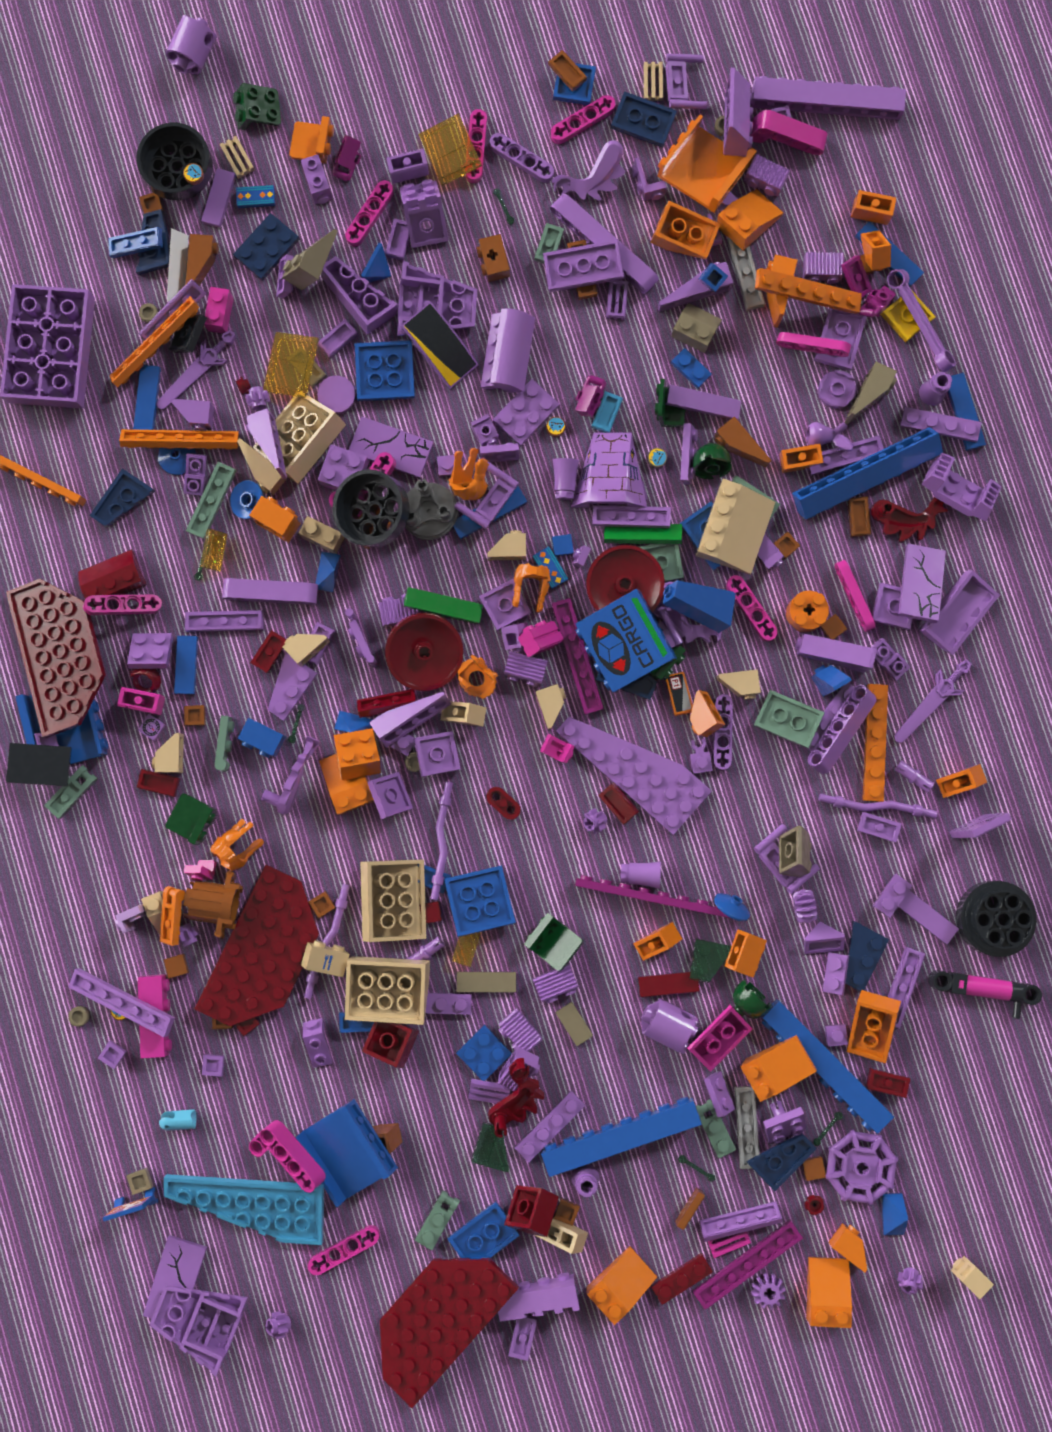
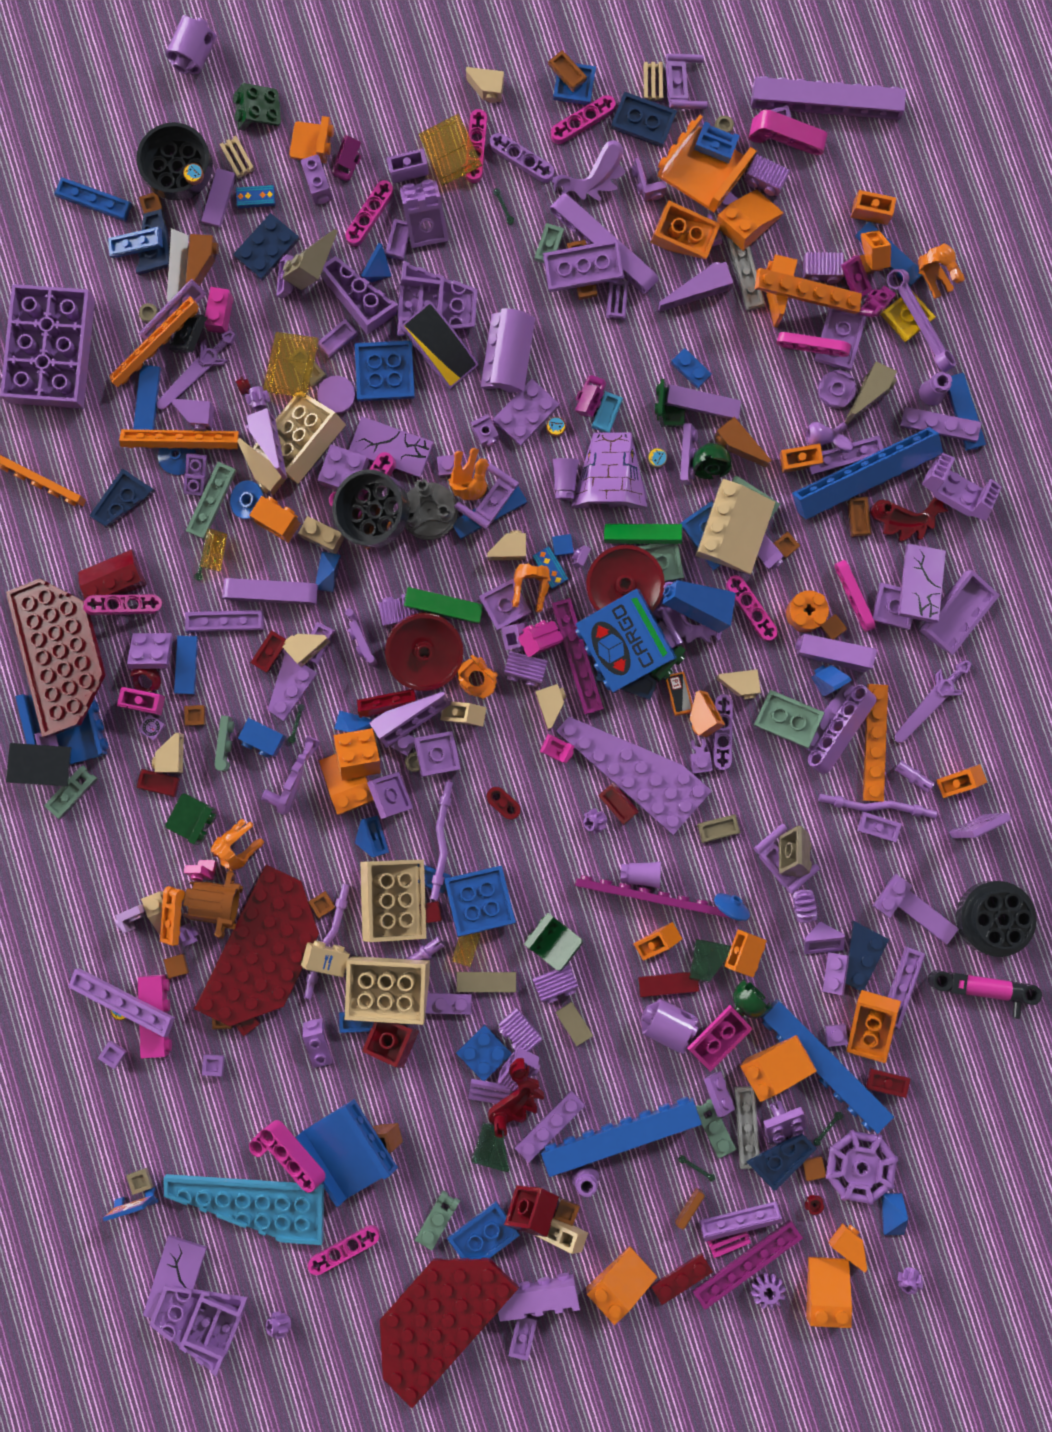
dark tan tile [68,1006,90,1027] -> none
medium azure piece [159,1110,196,1131] -> none
dark orange brick [476,234,510,282] -> none
medium lavender plate [480,443,519,462] -> none
medium lavender plate [592,505,671,528] -> none
dark tan slope [671,303,722,353] -> none
blue brick [698,263,728,292] -> none
medium lavender slope [723,67,753,157] -> none
medium lavender slope [870,638,910,680] -> none
tan brick [951,1256,994,1299] -> none
none -> blue tile [54,177,132,222]
none -> blue slope [355,815,389,858]
none -> tan slope [466,67,504,103]
none -> blue plate [694,121,740,163]
none -> dark tan tile [697,814,740,843]
none -> orange piece [918,243,965,299]

